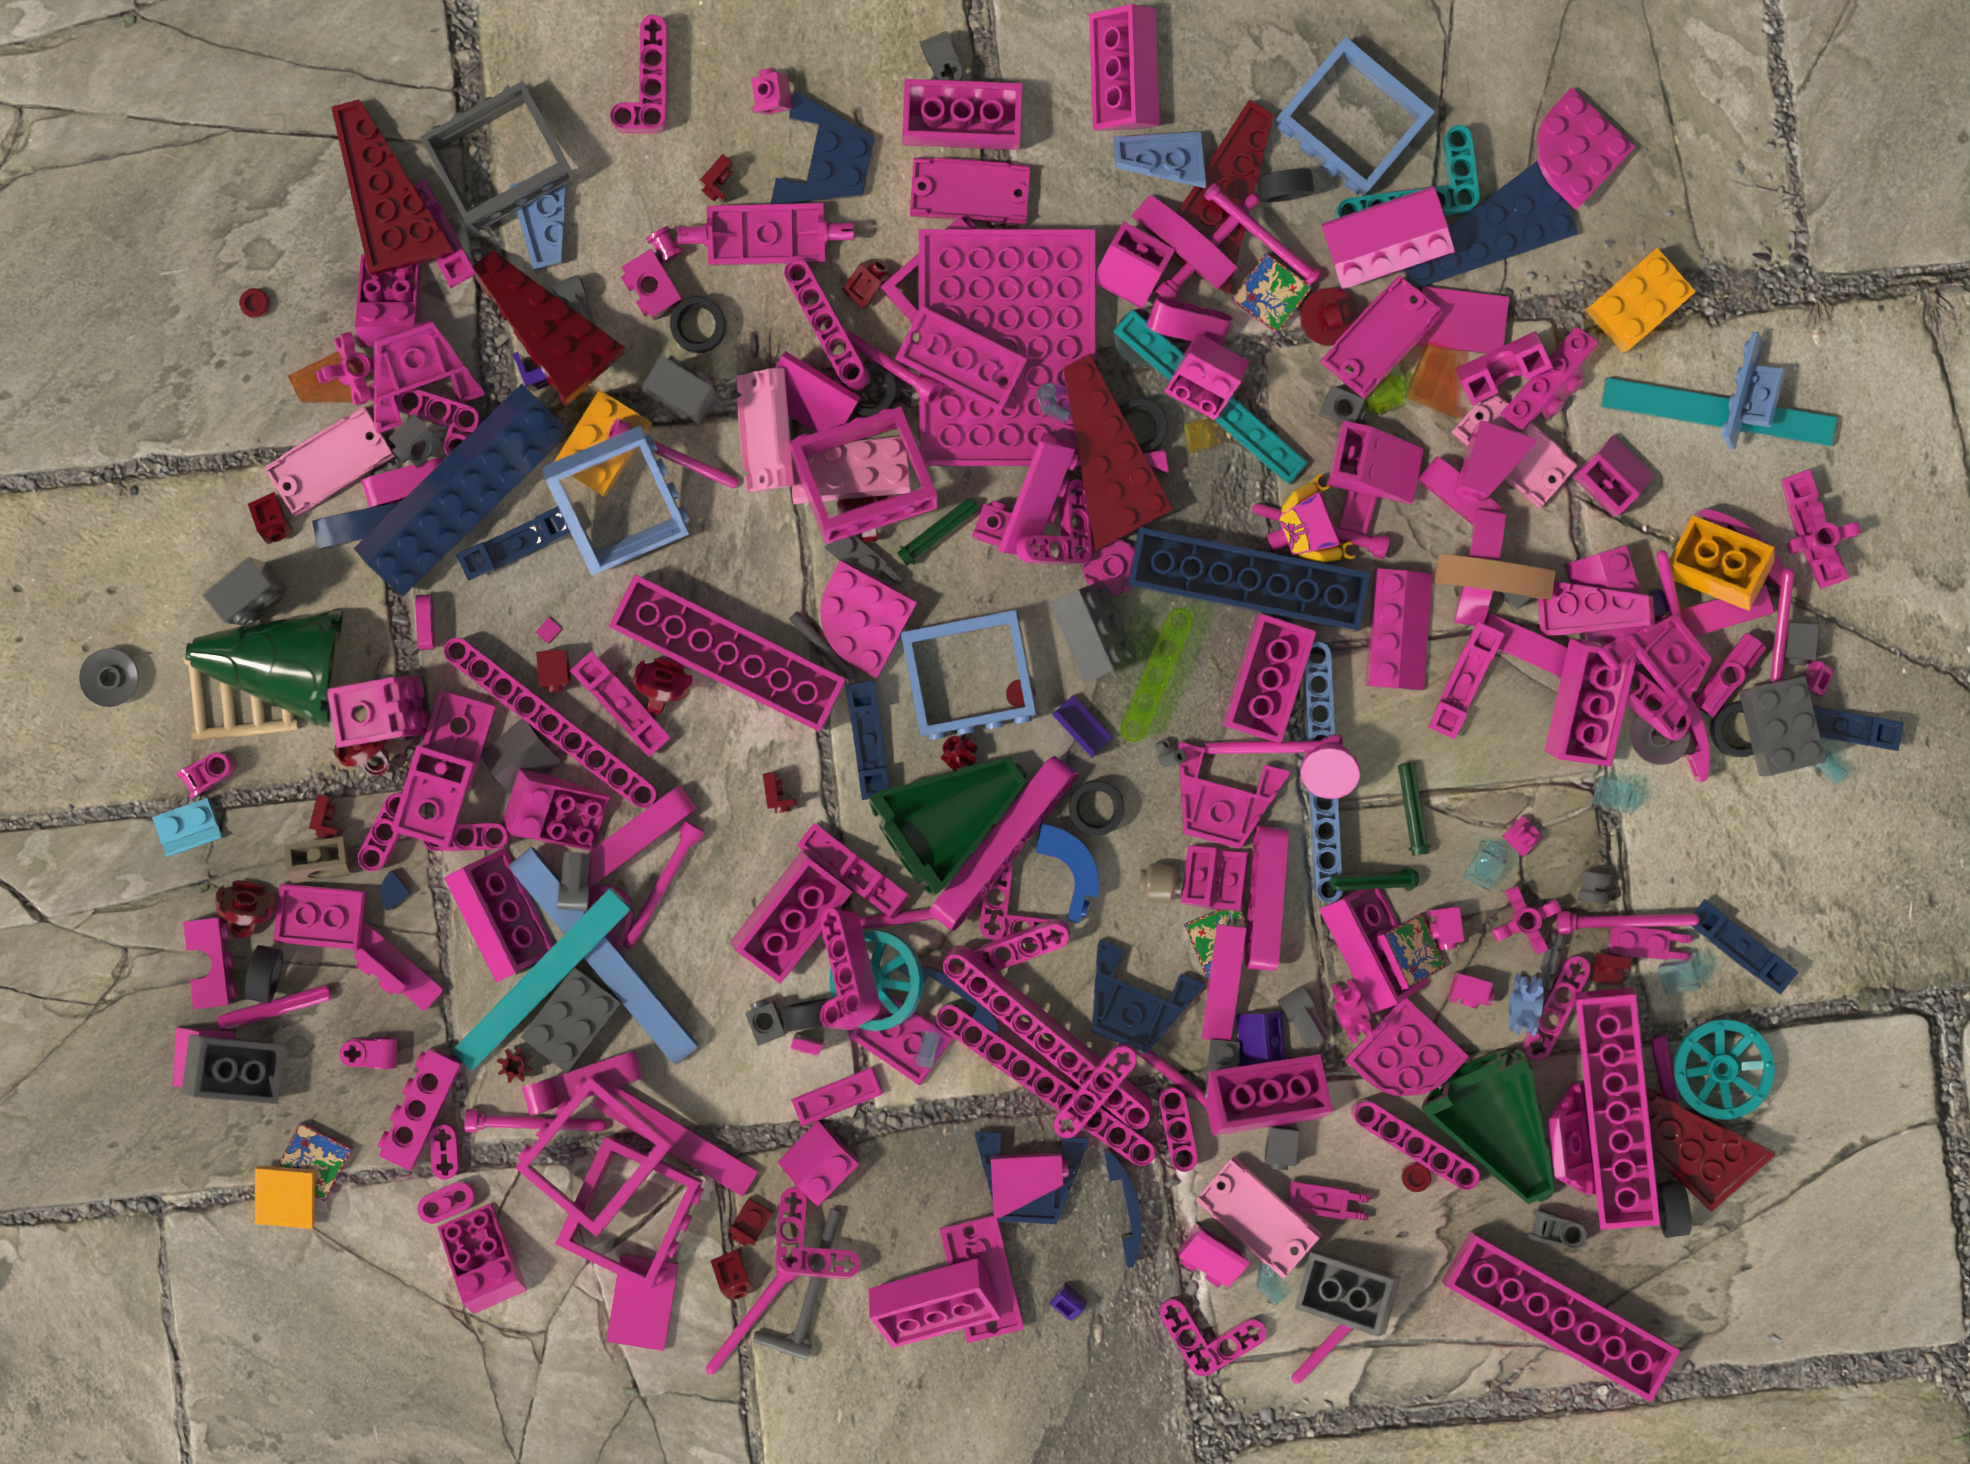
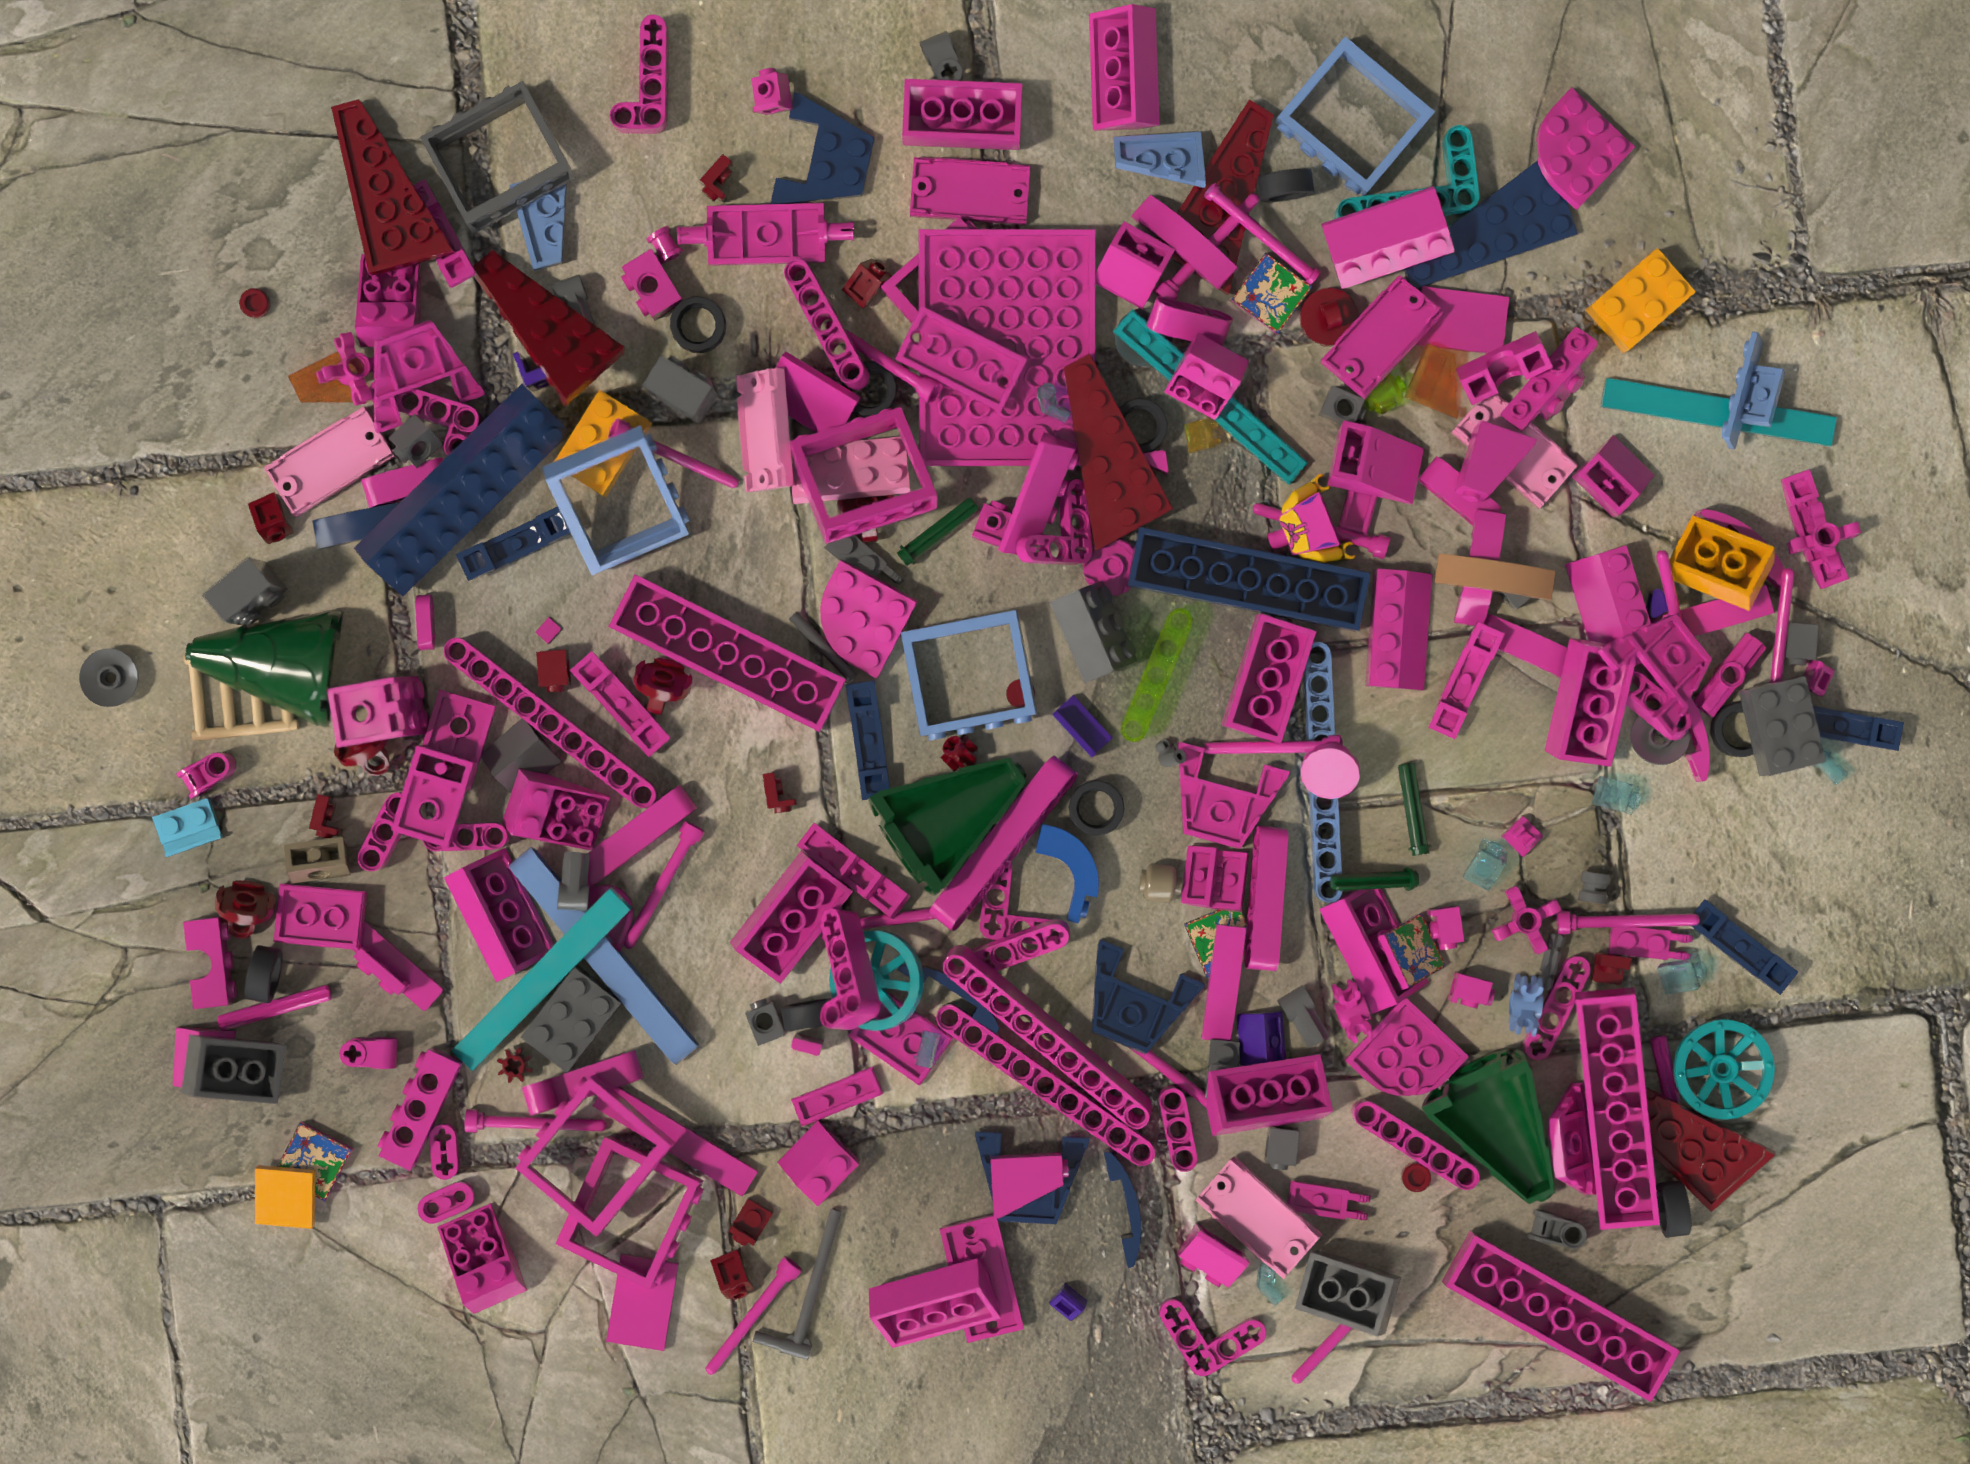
dark blue tile [380,870,411,911] -> none
dark pink beam [774,1188,861,1279] -> none
dark pink beam [1054,1043,1137,1138] -> none
dark pink wing [1538,581,1655,637] -> none

